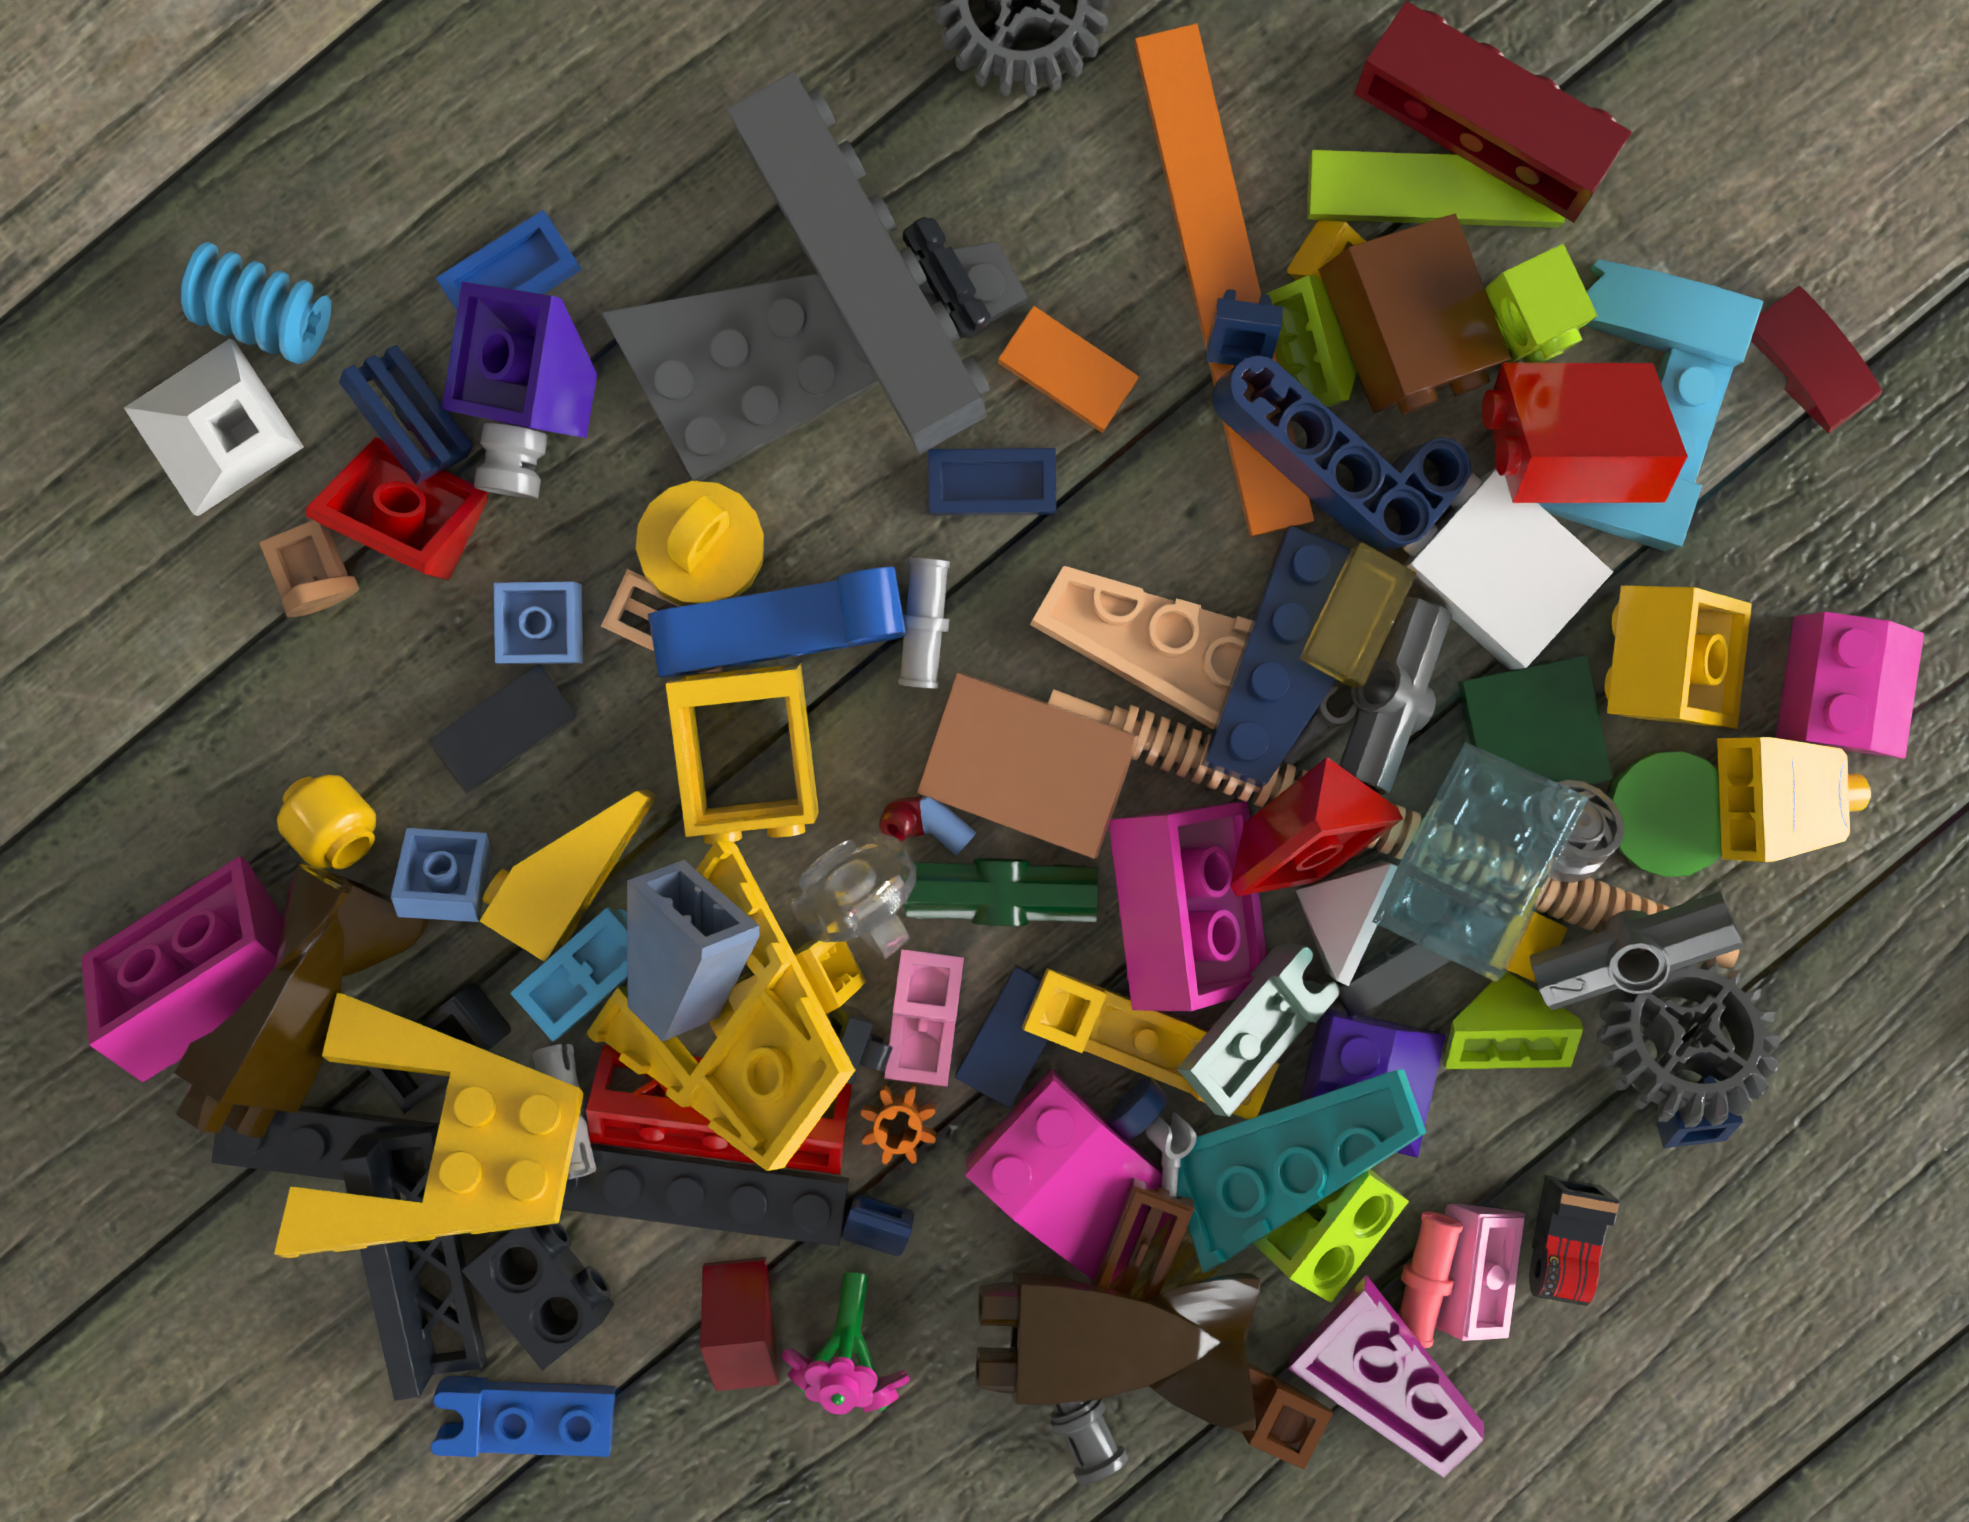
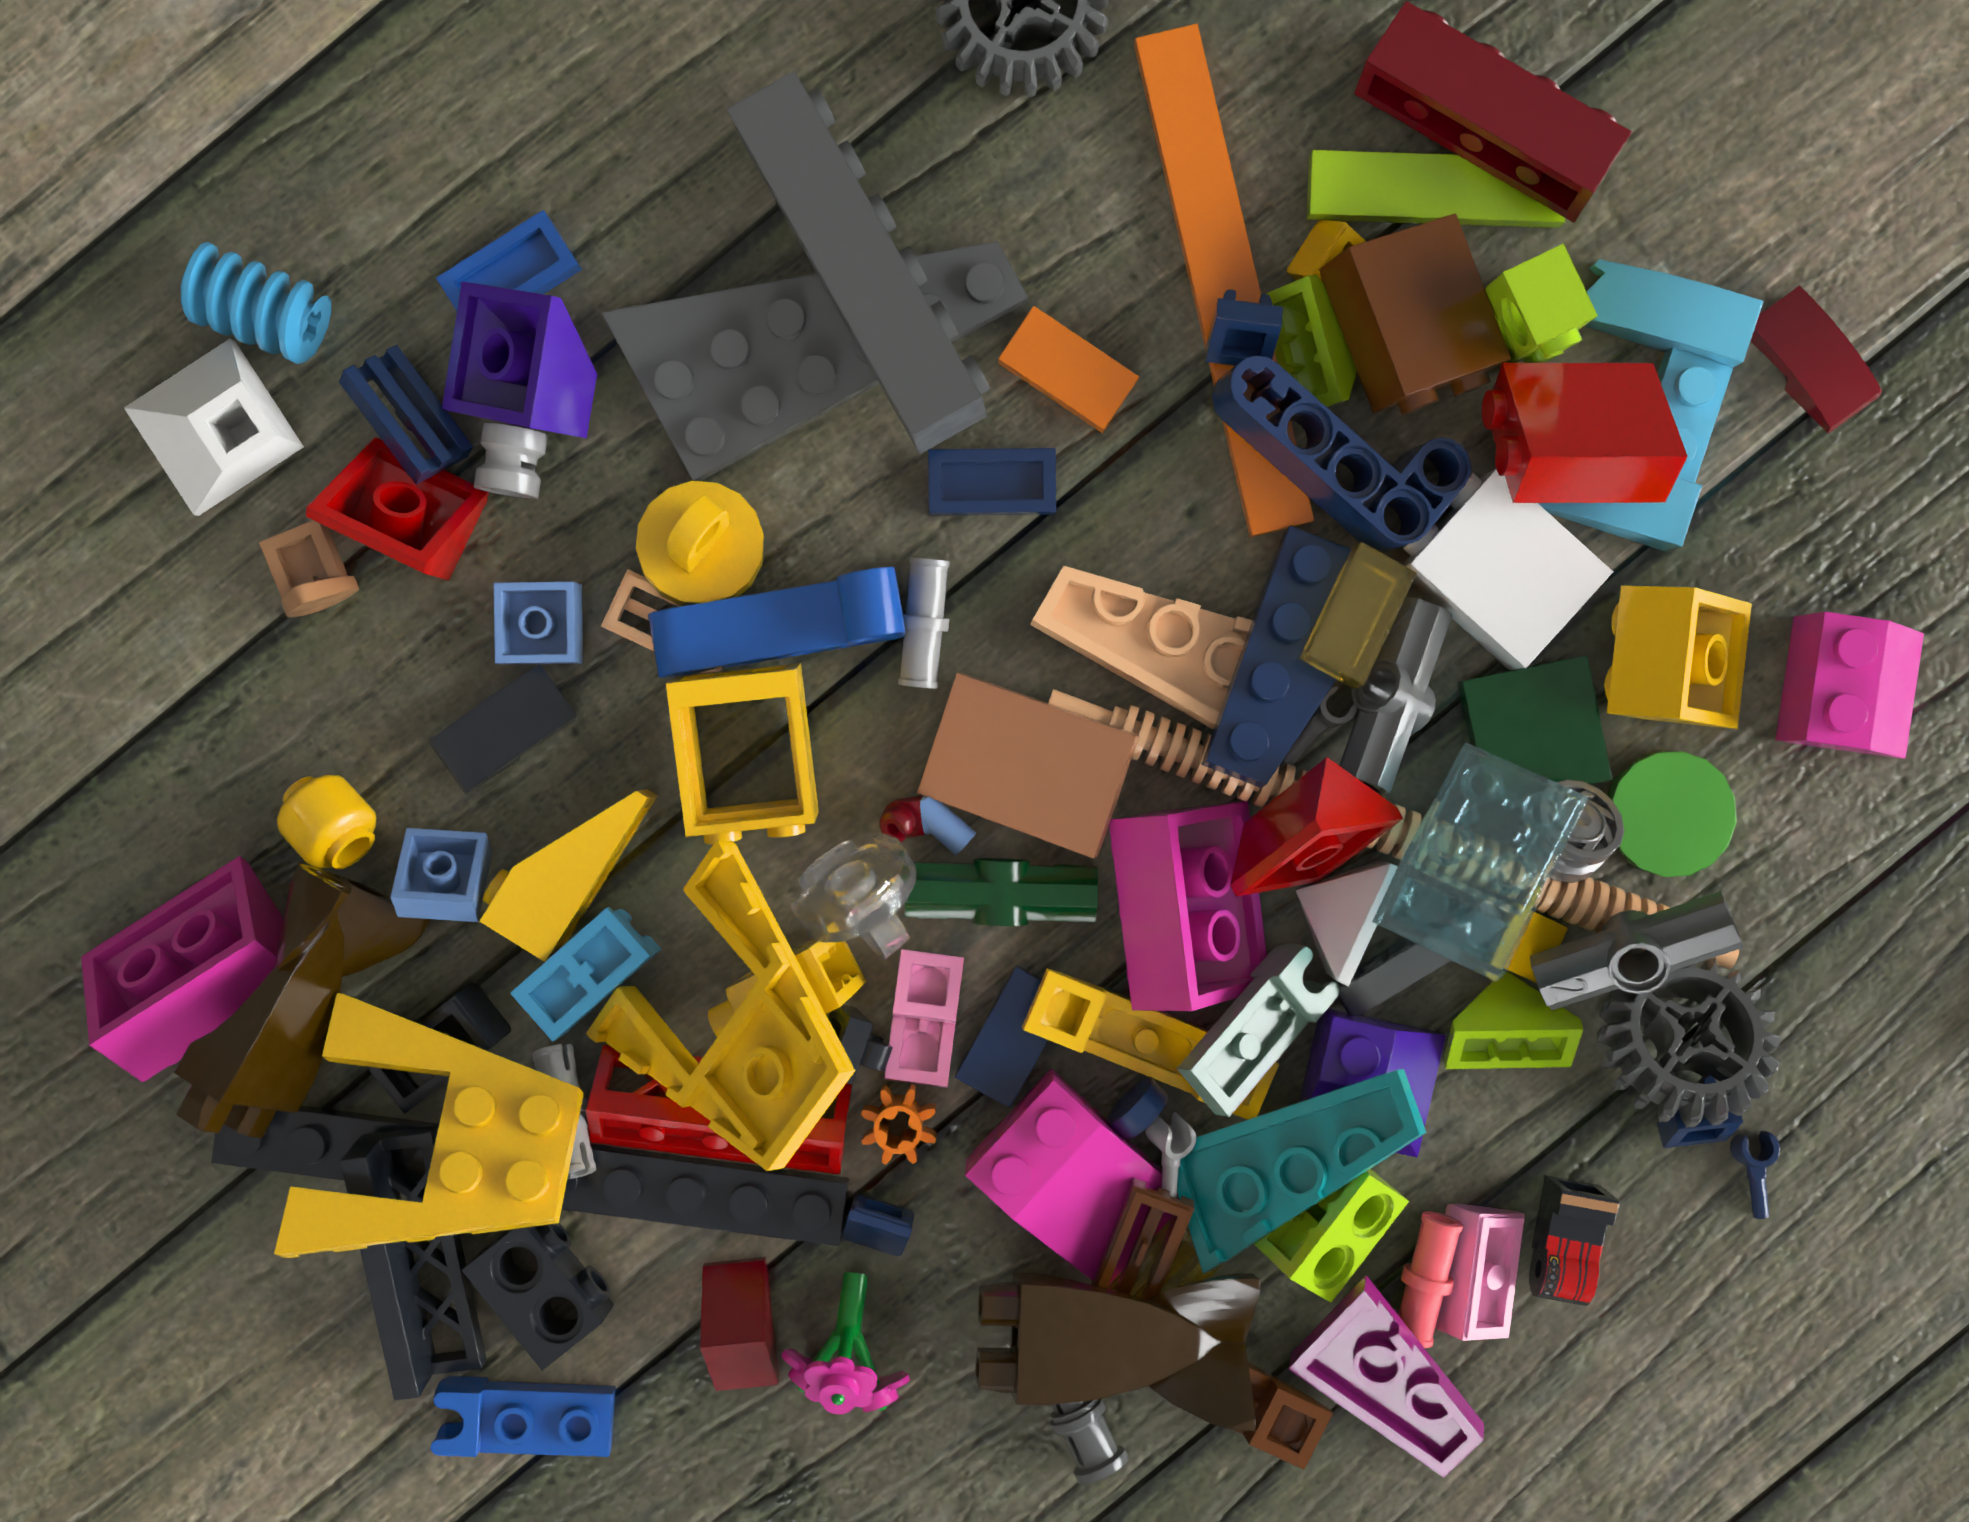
sand blue slope [627,860,760,1042] -> none
black axle [903,217,991,339] -> none
torso [1717,737,1871,862] -> none
none -> dark blue hand [1730,1131,1780,1219]

